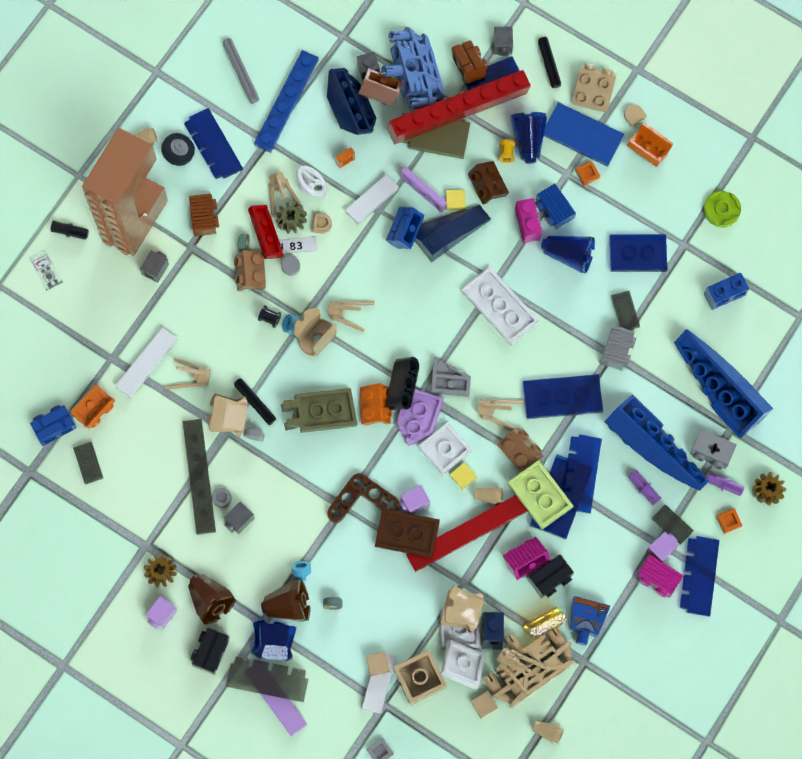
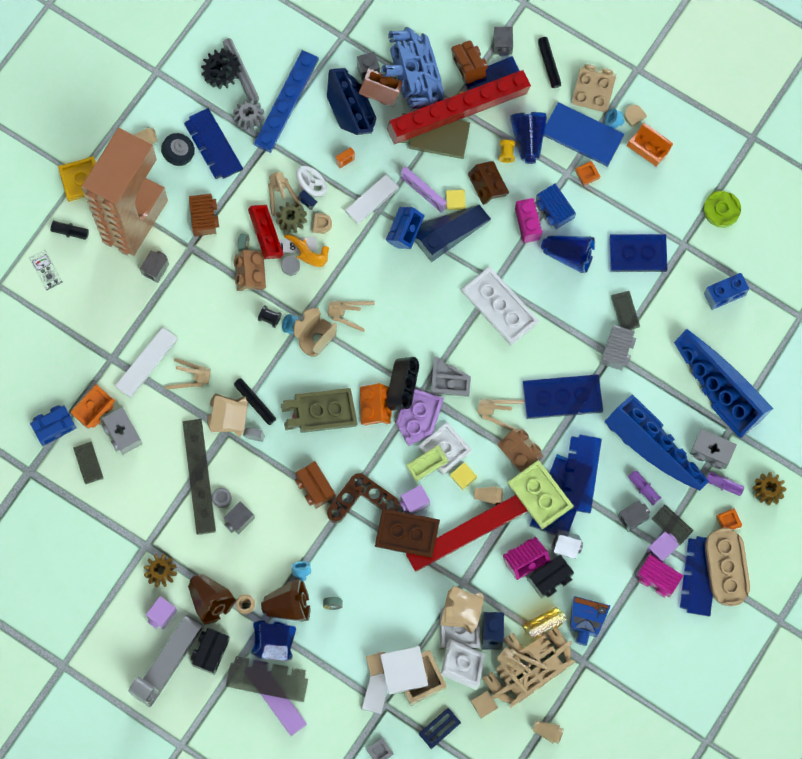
none -> yellow tile [58,156,96,202]
none -> light grey brick [102,407,143,455]
none -> light grey beam [128,615,204,707]
none -> black gear [201,48,242,89]
none -> light grey gear [233,99,264,131]
none -> tan cone [235,594,255,614]
none -> light orange piece [284,235,329,267]
none -> dark orange brick [294,461,336,509]
none -> dark blue tile [297,189,318,210]
none -> white tile [380,646,428,695]
none -> yellowish green tile [406,445,449,482]
none -> dark blue tile [418,708,461,750]
none -> brick [551,529,583,559]
none -> medium azure tile [605,108,624,129]
none -> flat silver brick [618,500,650,532]
none -> tan tile [705,528,750,606]

